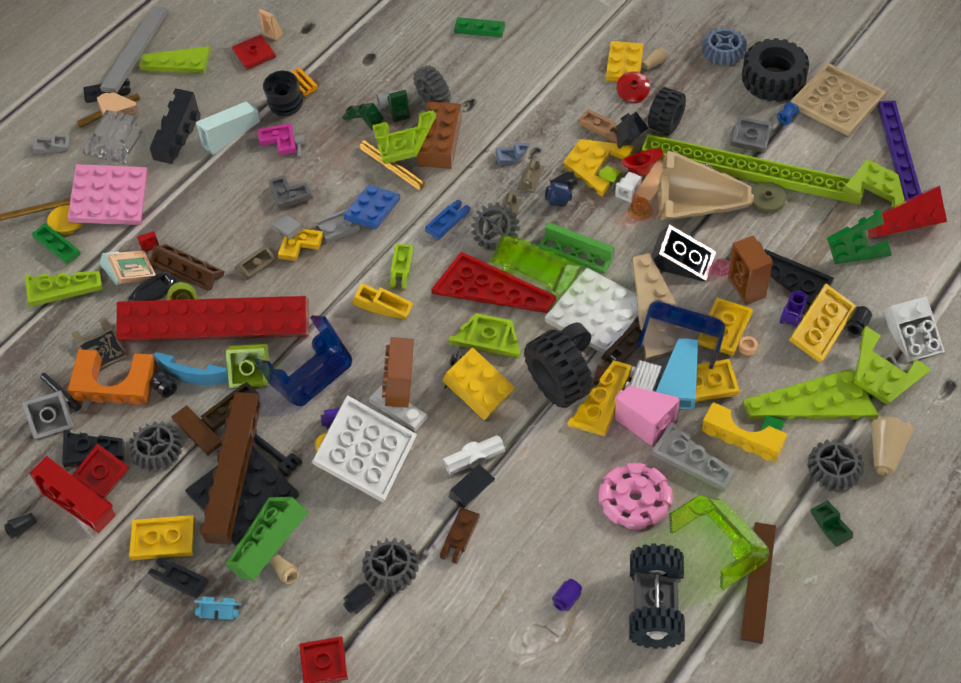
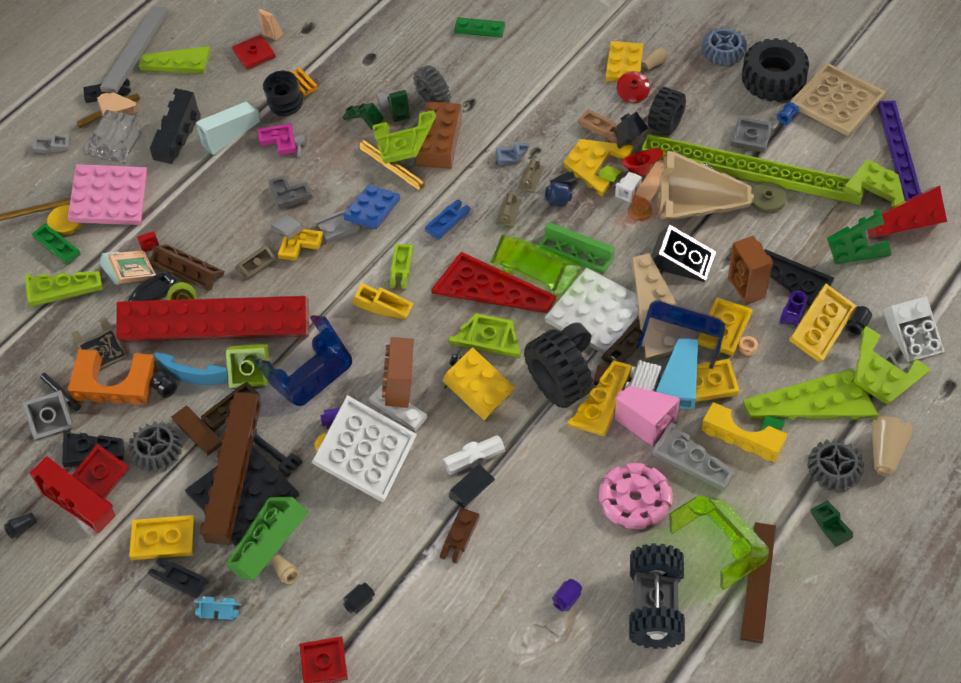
dark grey gear [362,537,419,594] -> none
dark grey gear [471,202,520,252] -> none
clear pink plate [711,259,730,276] -> none

